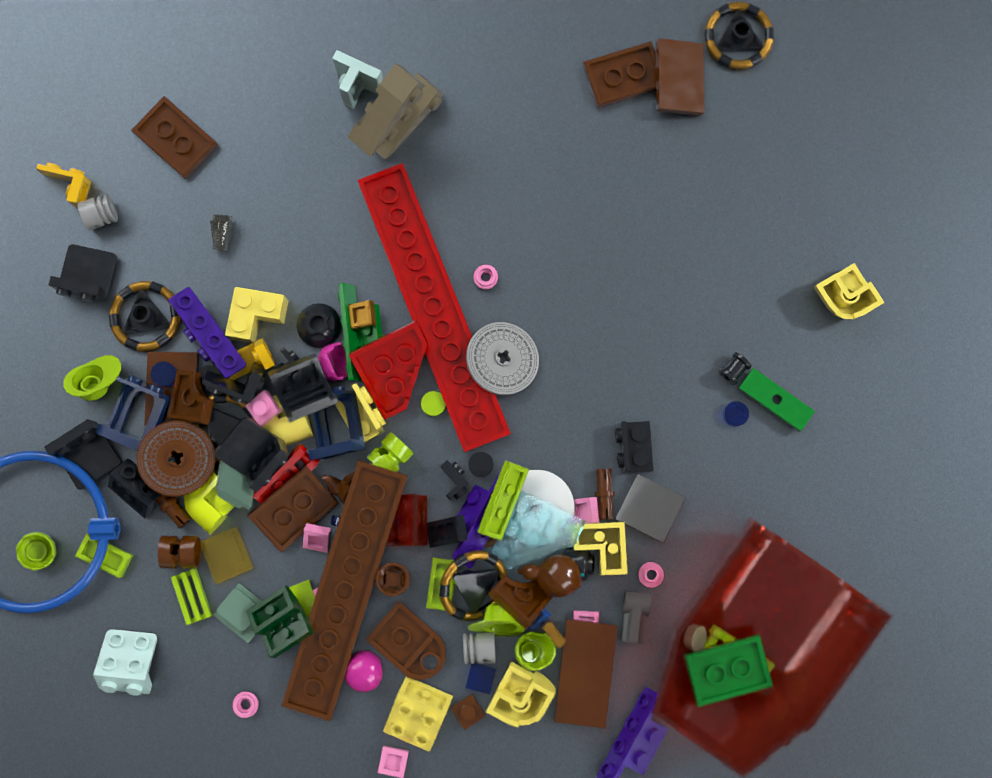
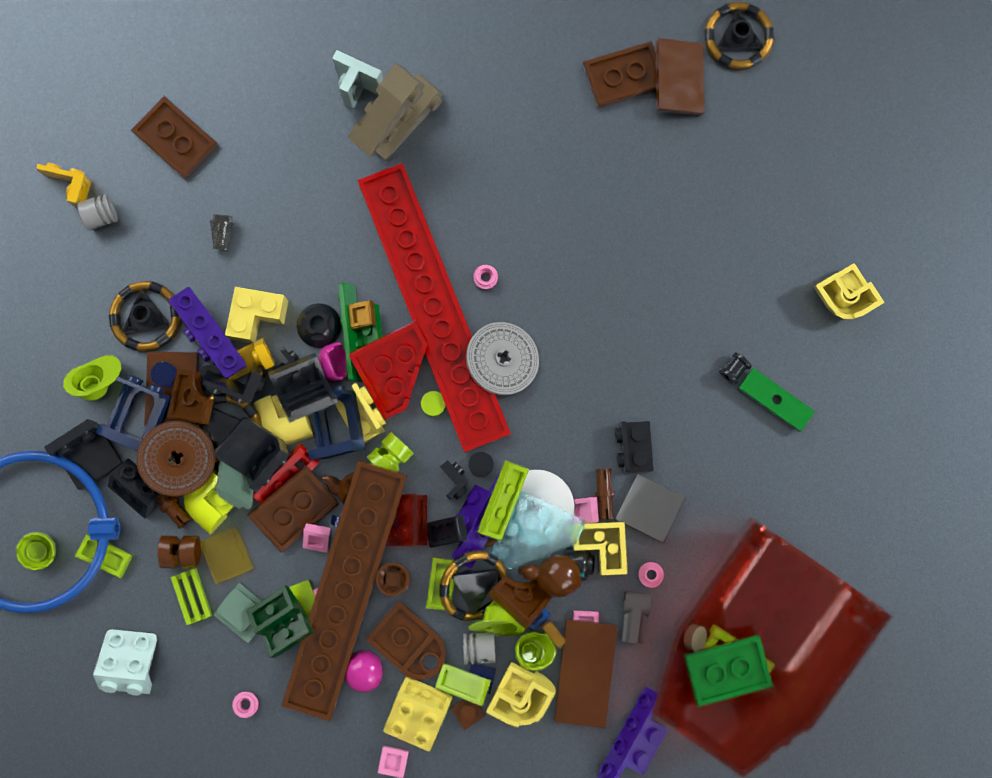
black bracket [48,244,117,302] -> none
bright pink plate [246,390,282,426] -> none
clear blue tile [723,401,749,427] -> none
none -> lime tile [435,663,491,705]

